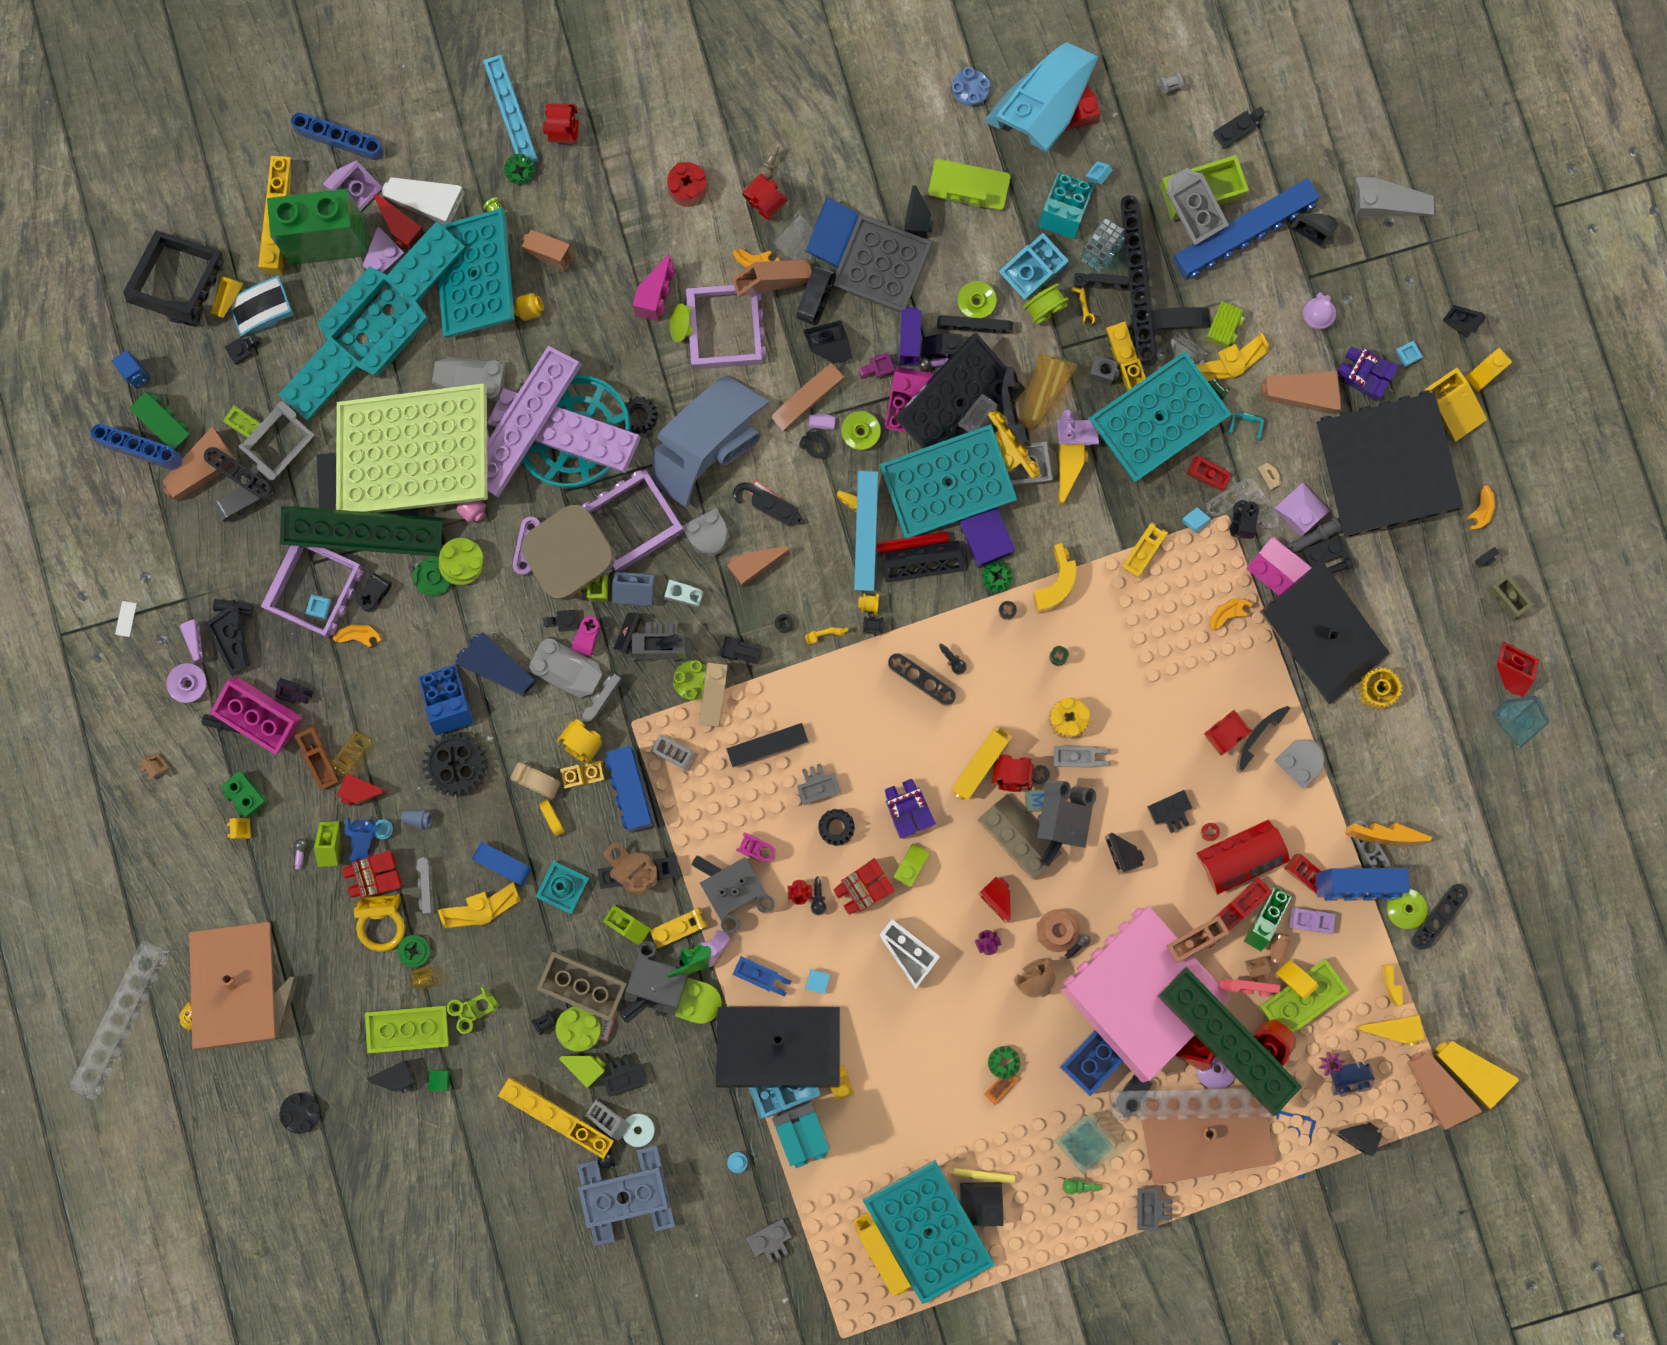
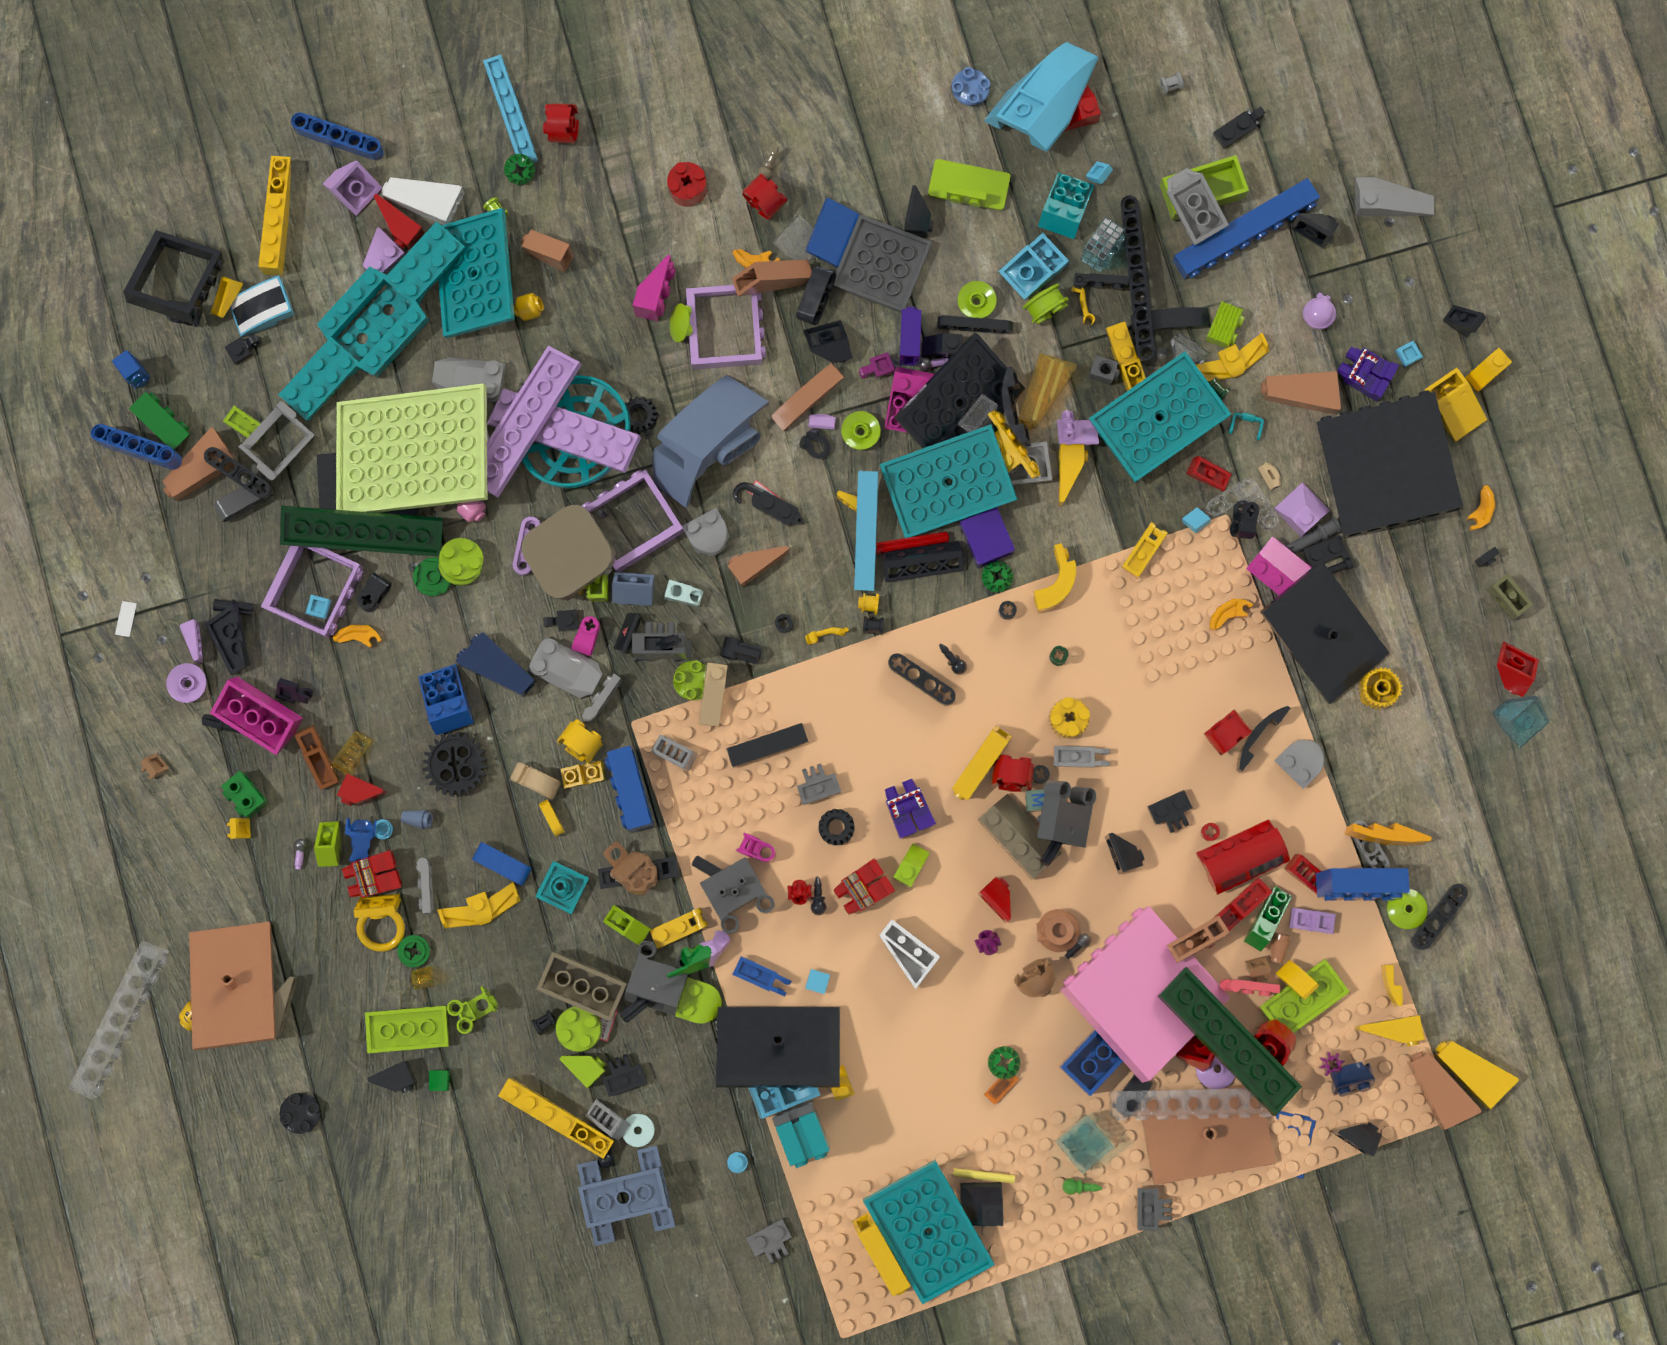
green brick [267,189,368,265] -> none

